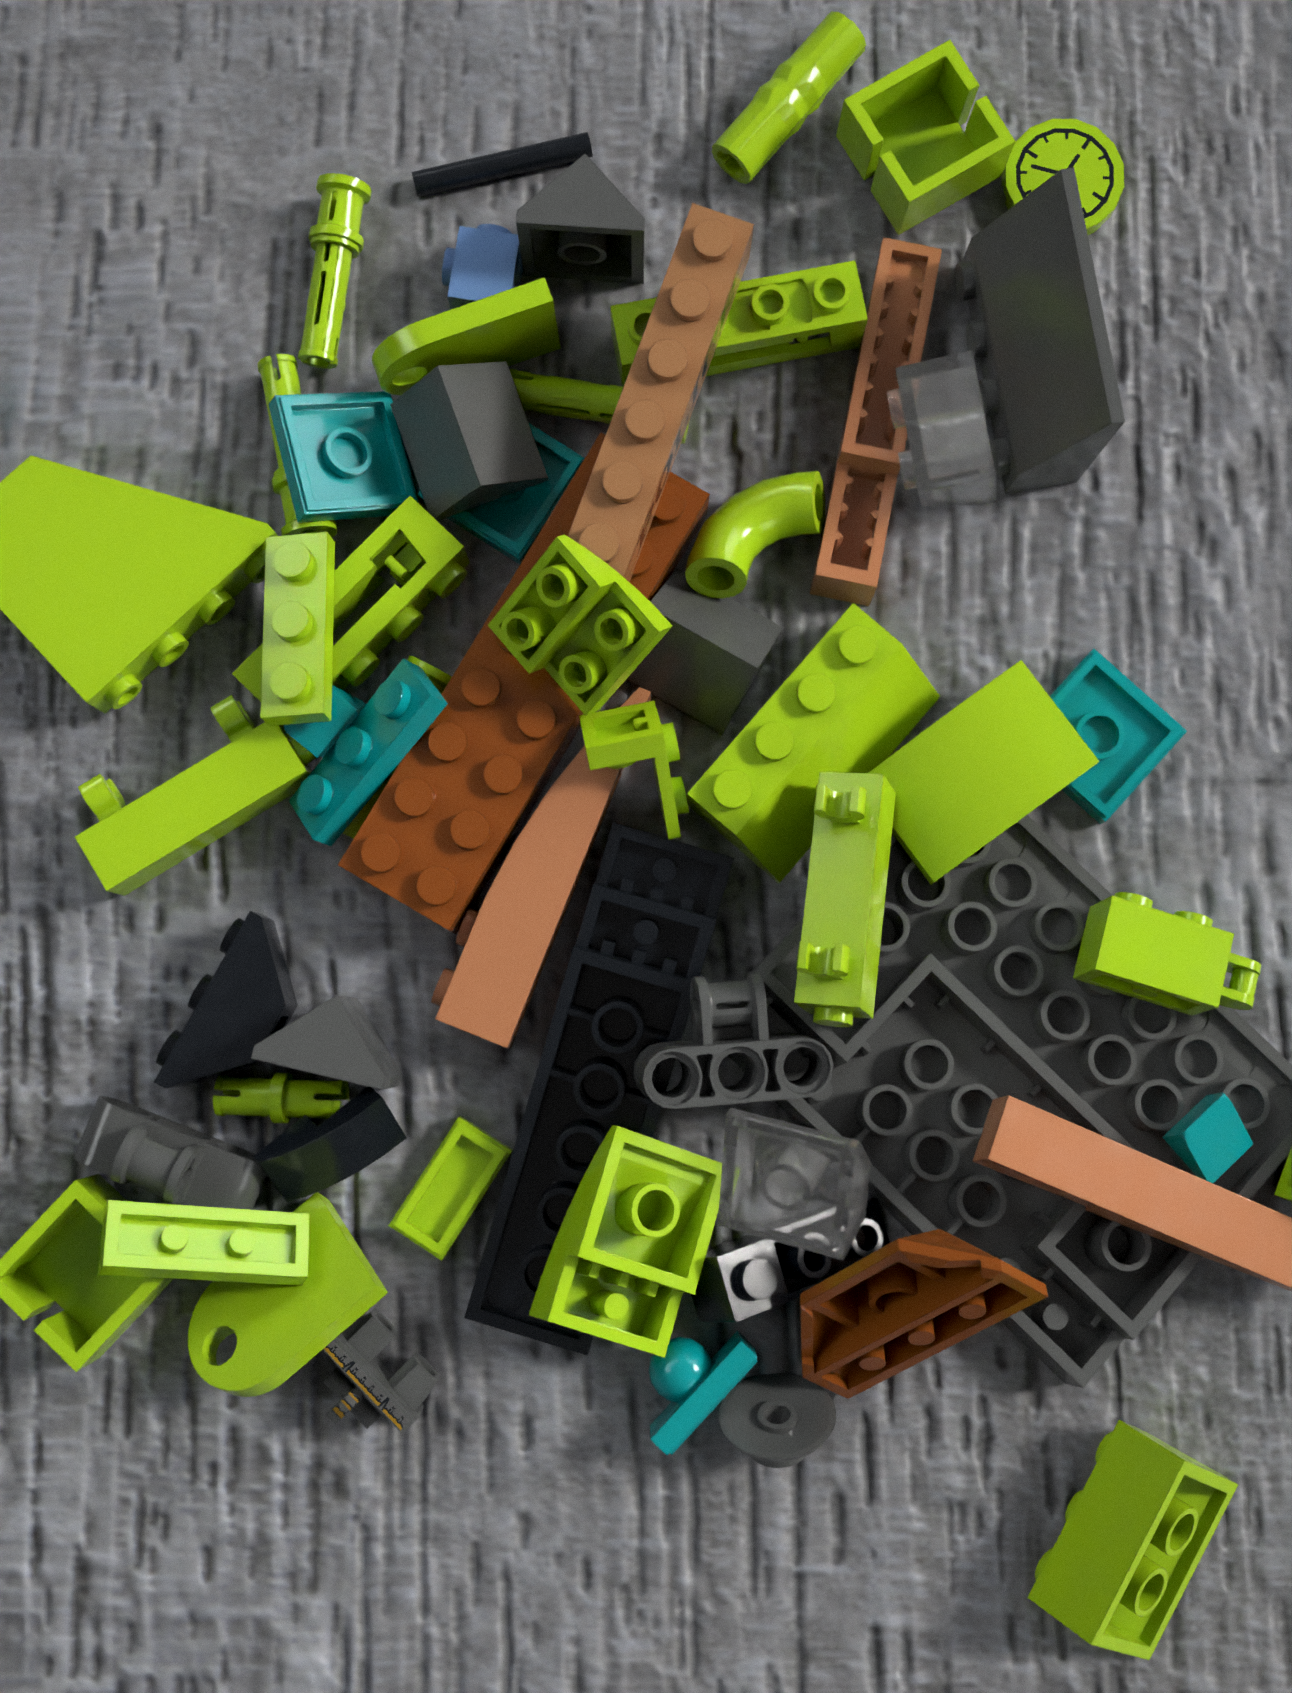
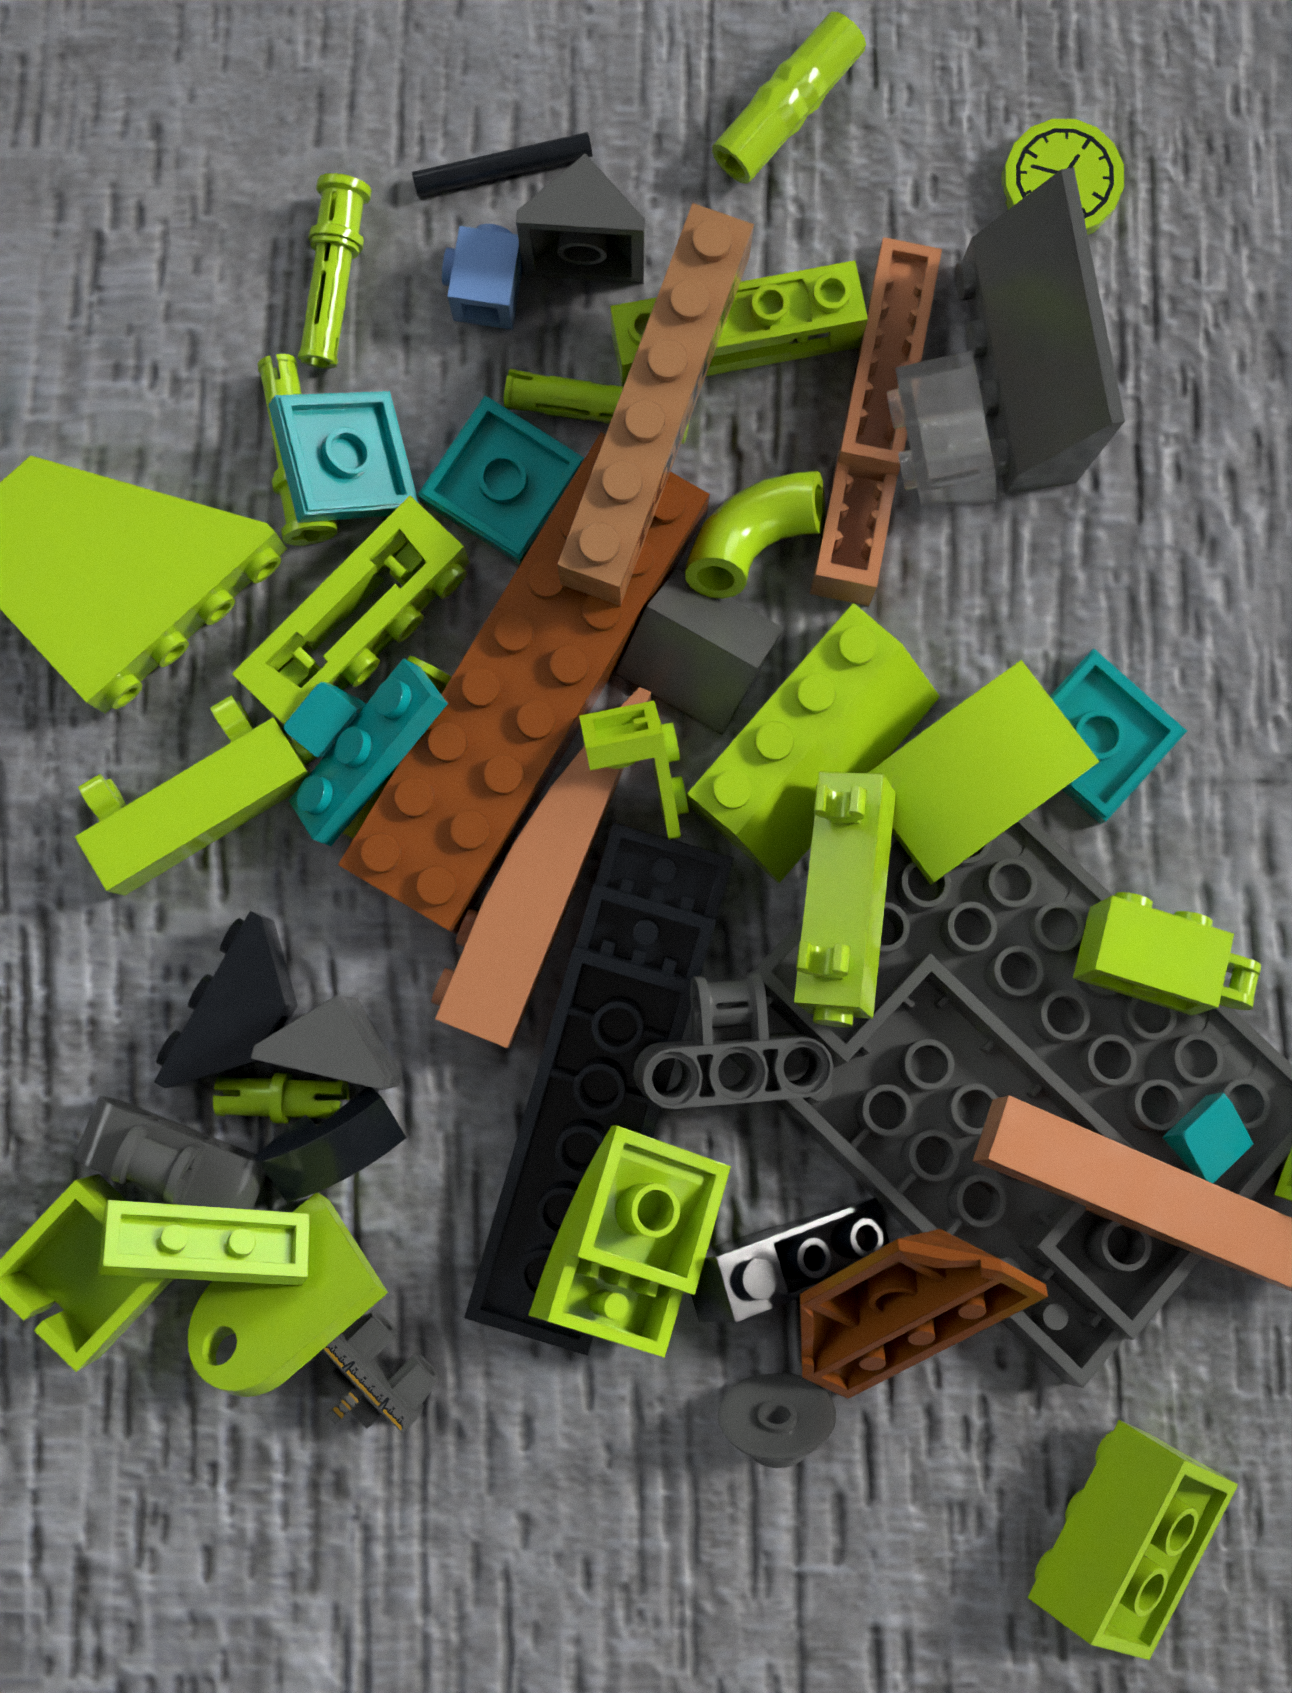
lime plate [260,532,335,726] -> none
lime tile [372,277,561,396] -> none
lime tile [388,1116,513,1261] -> none
dark grey slope [390,361,549,521] -> none
lime slope [488,534,673,716] -> none
teal tile [648,1330,758,1455] -> none
clear slope [718,1108,872,1260] -> none
lime piece [836,40,1016,235] -> none

